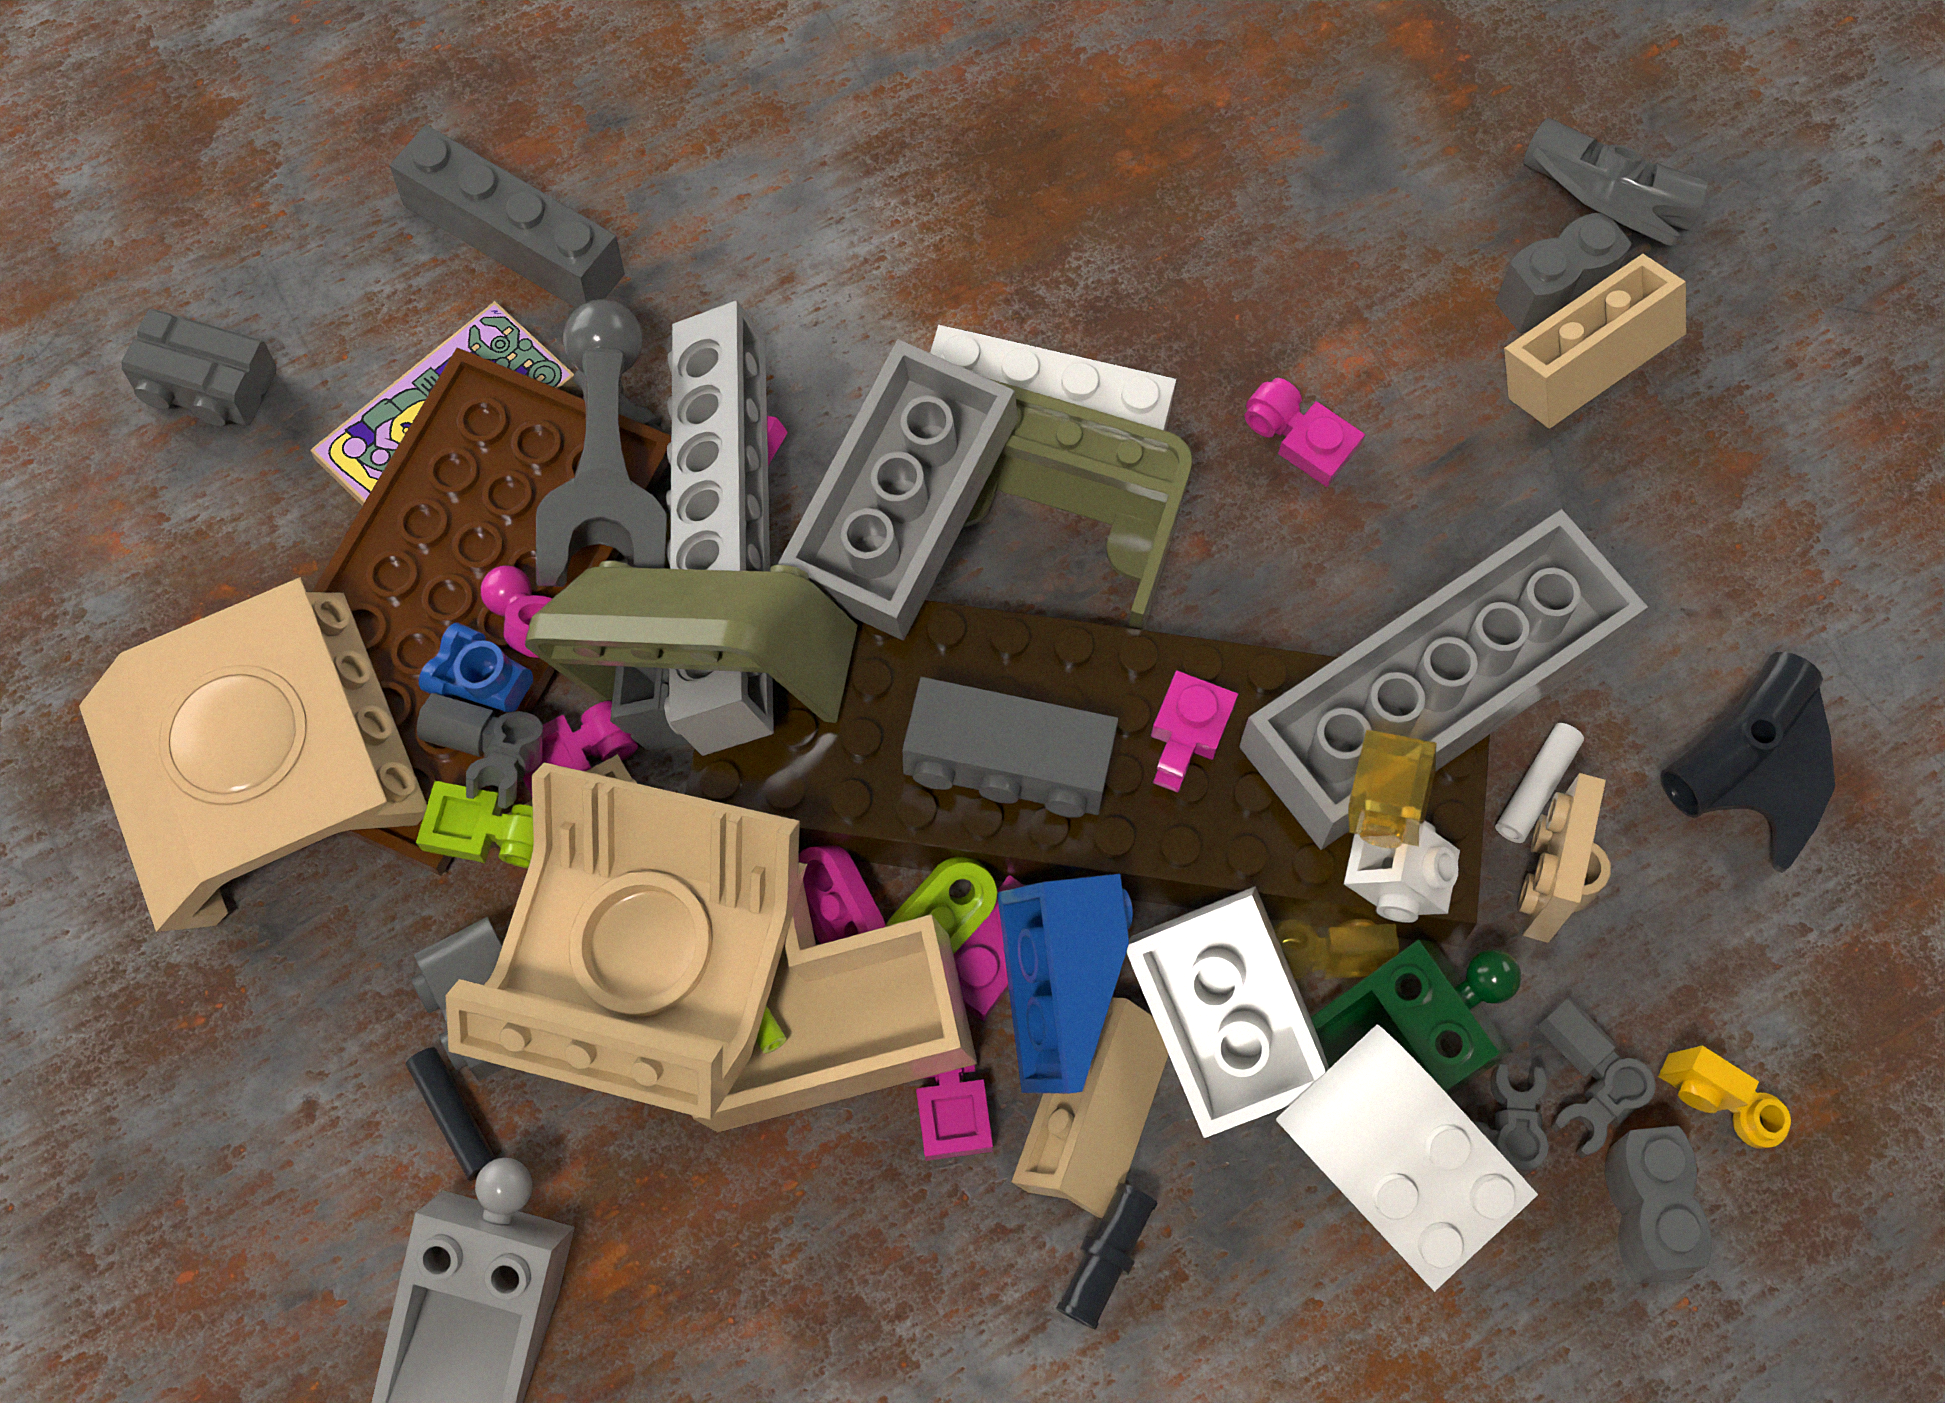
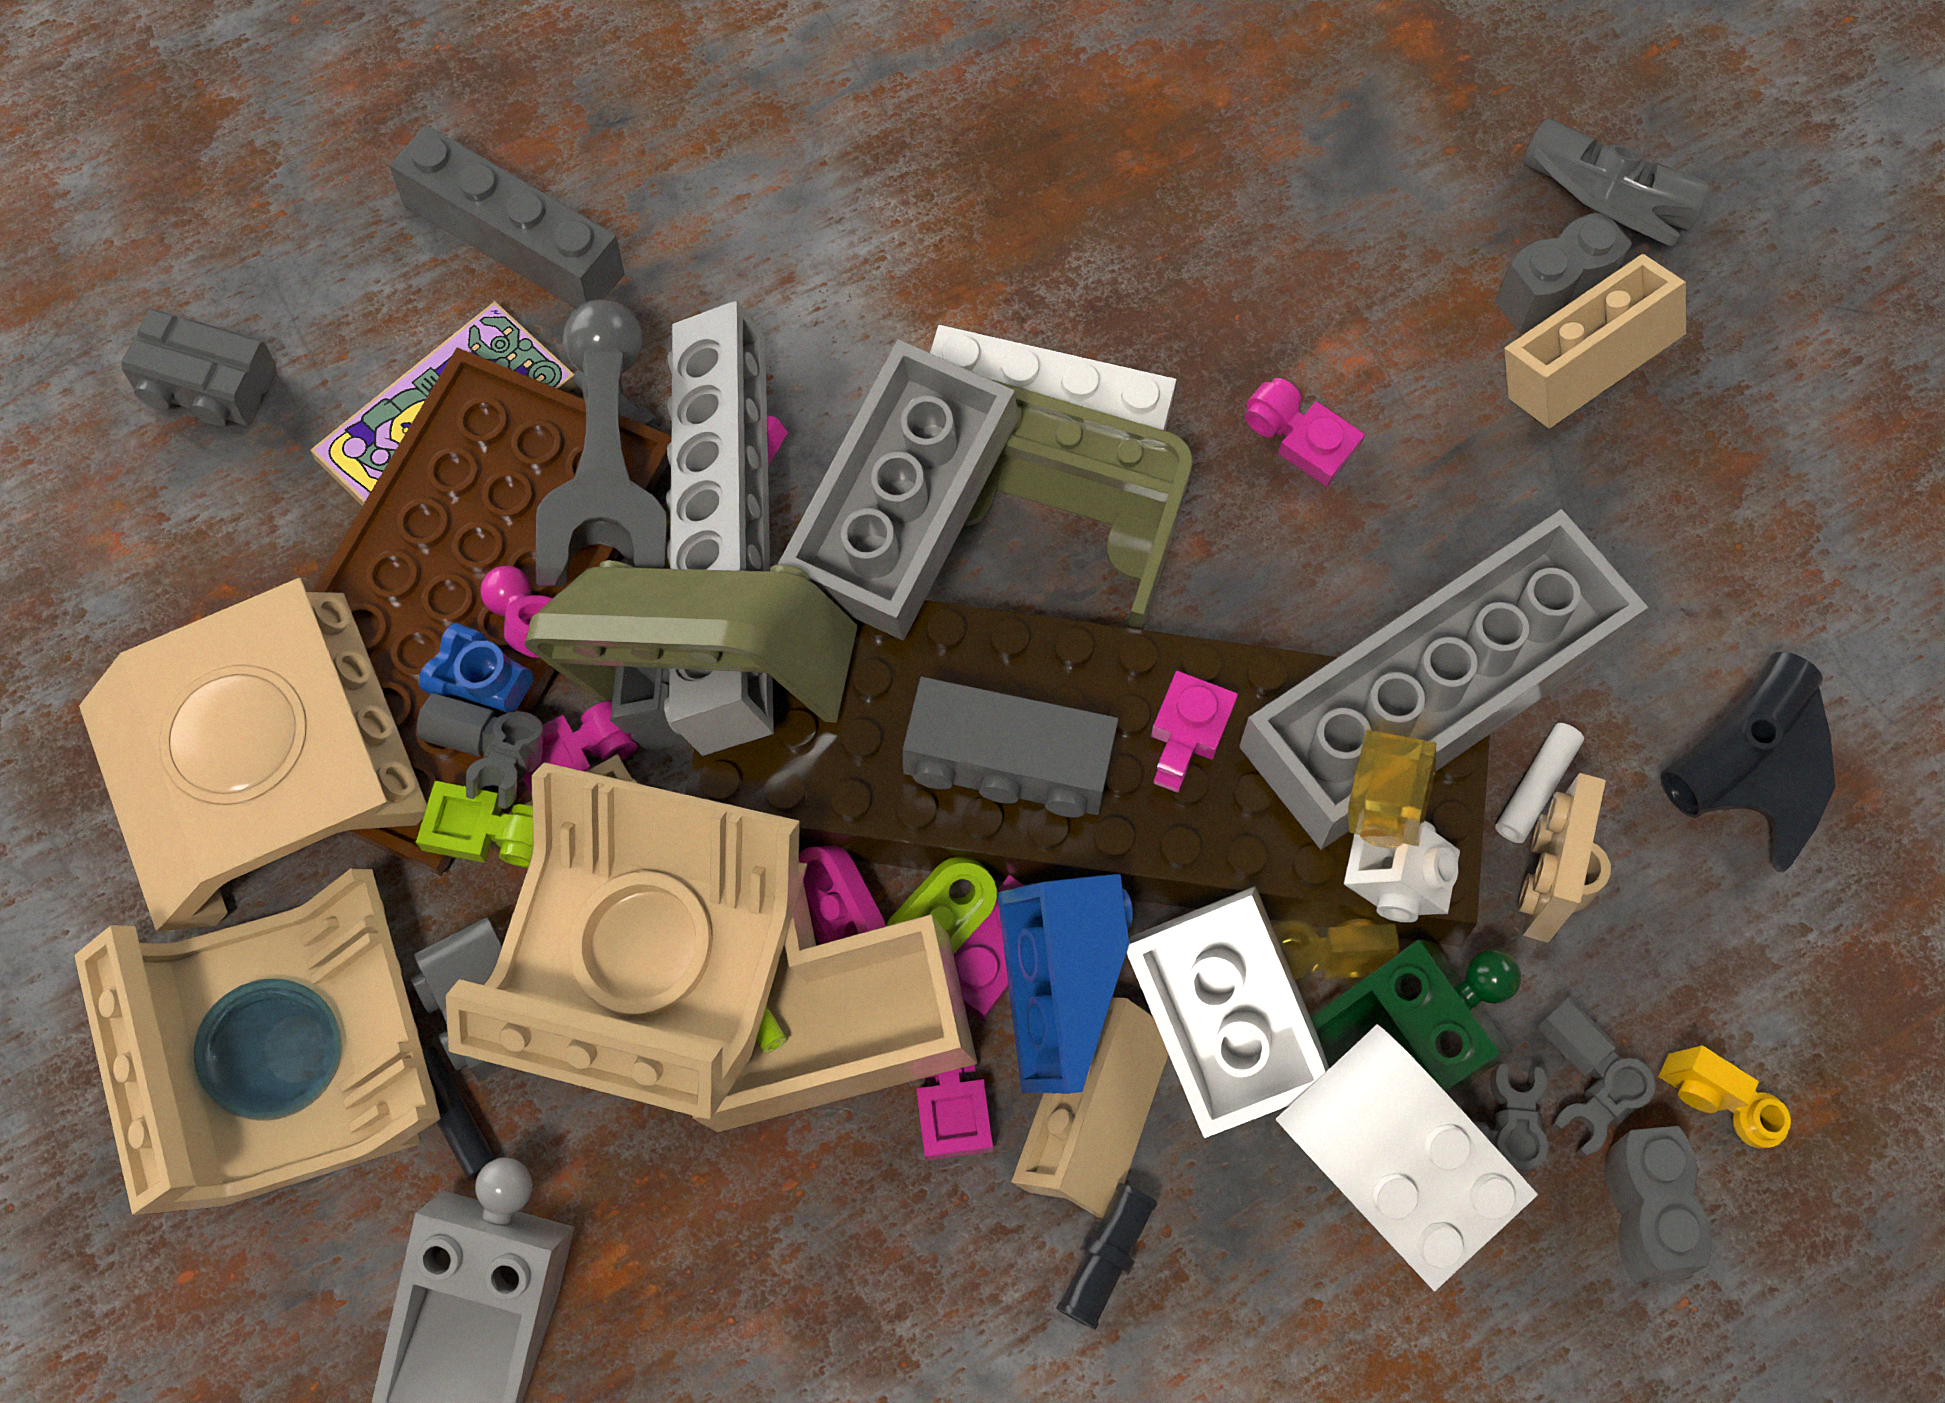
none -> tan panel [74,869,441,1215]

